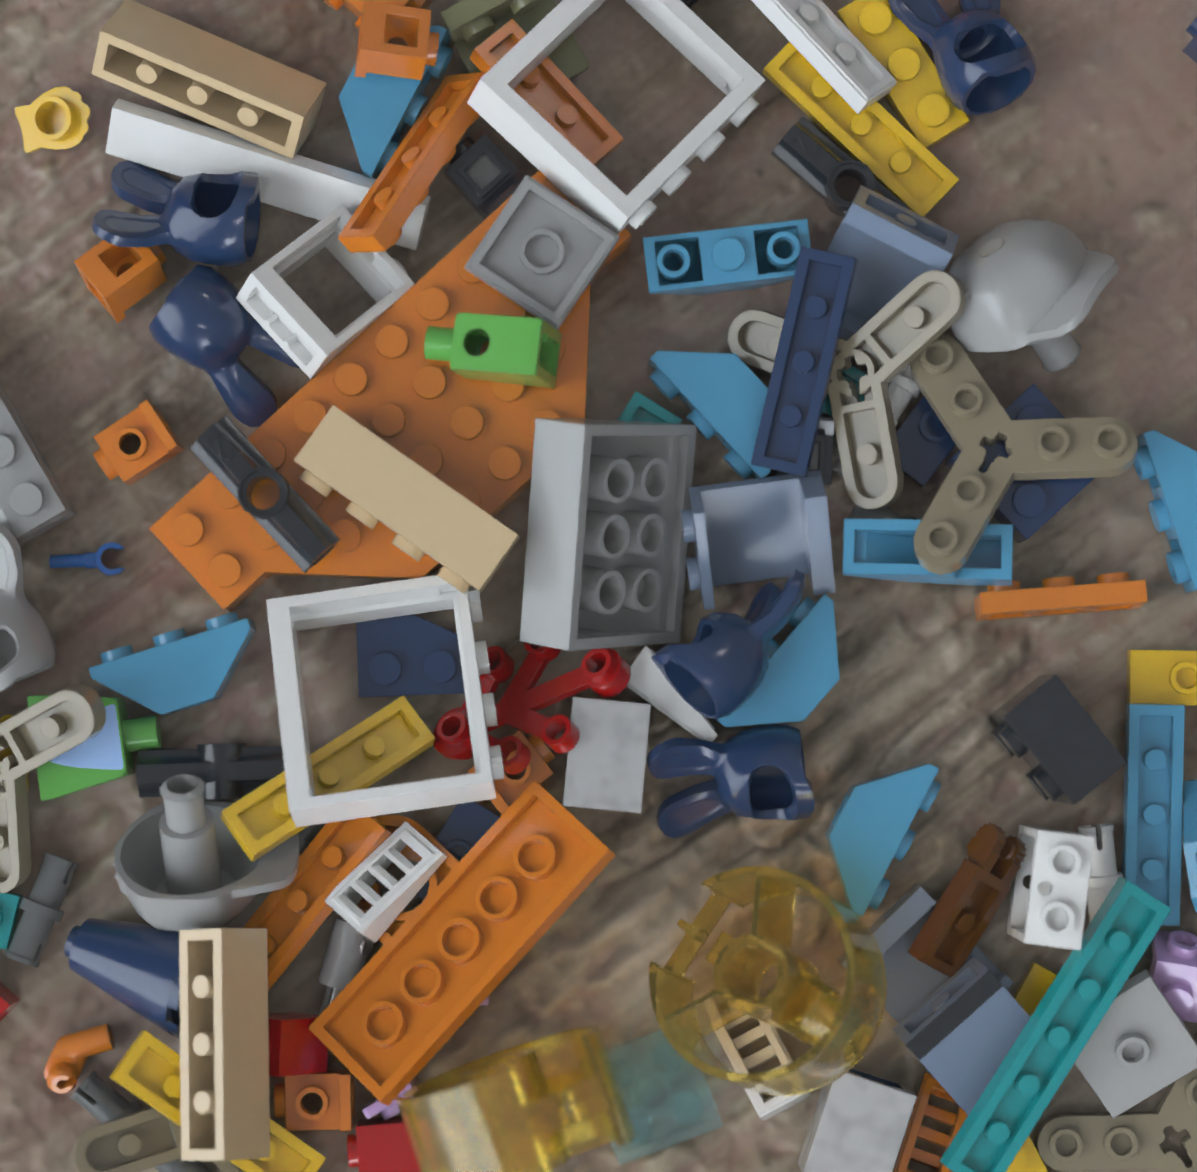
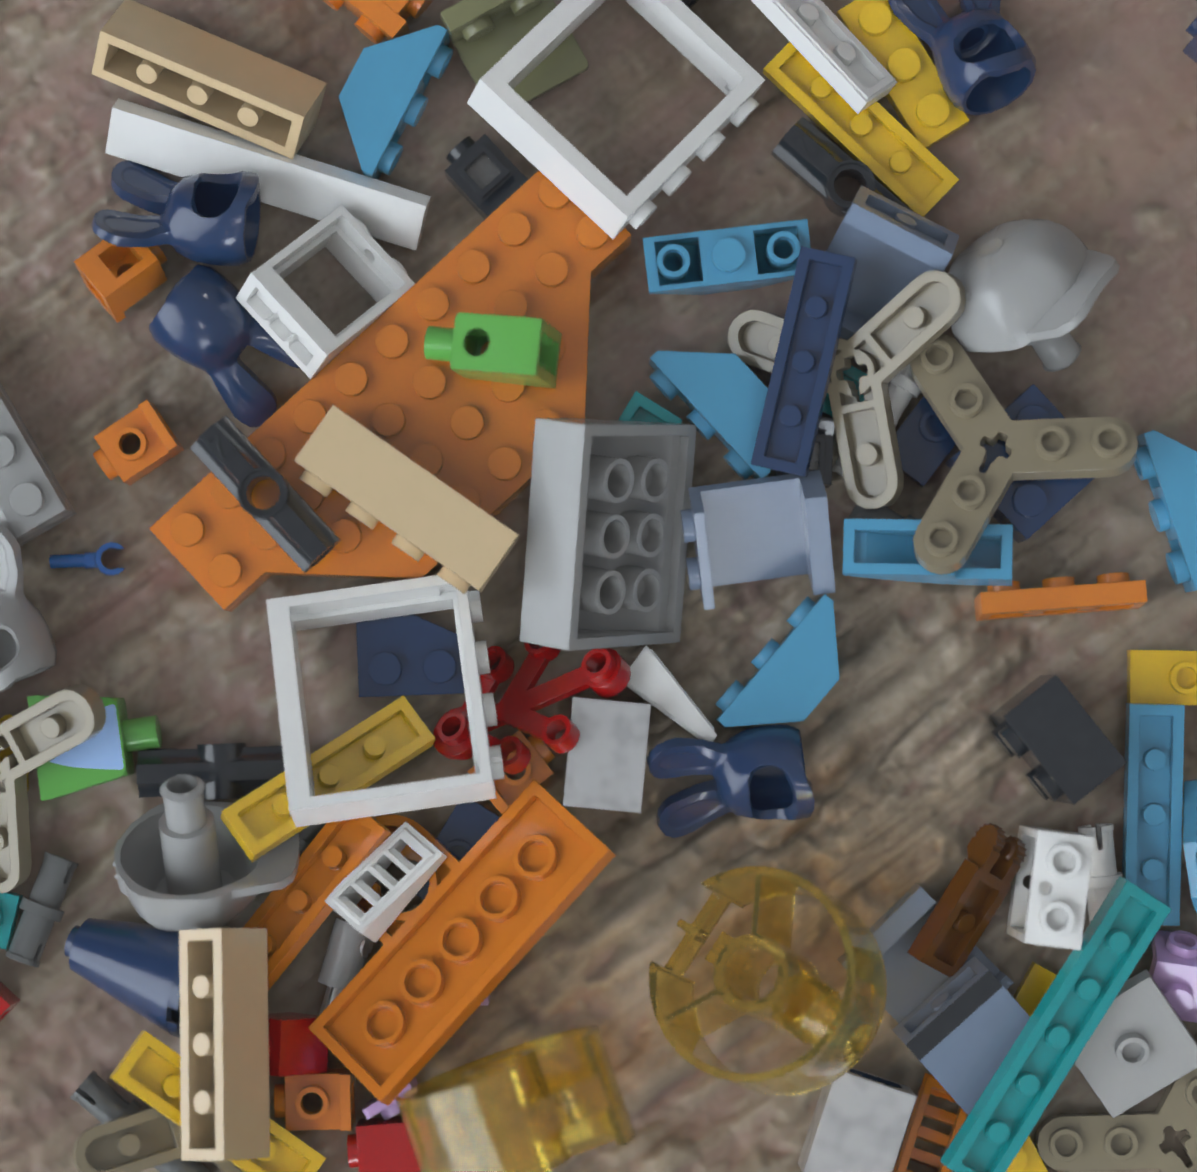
yellow animal [15,86,91,153] -> none
orange arm [44,1023,115,1094] -> none
dark azure slope [88,612,256,715] -> none
orange plate [337,72,484,253] -> none
orange brick [354,0,439,80] -> none
light grey plate [464,174,620,330] -> none
orange plate [469,19,624,166] -> none
clear light blue plate [581,1020,723,1165] -> none
dark blue piece [651,569,805,719] -> none
white slope [709,994,812,1121] -> none
dark azure slope [825,763,941,917] -> none

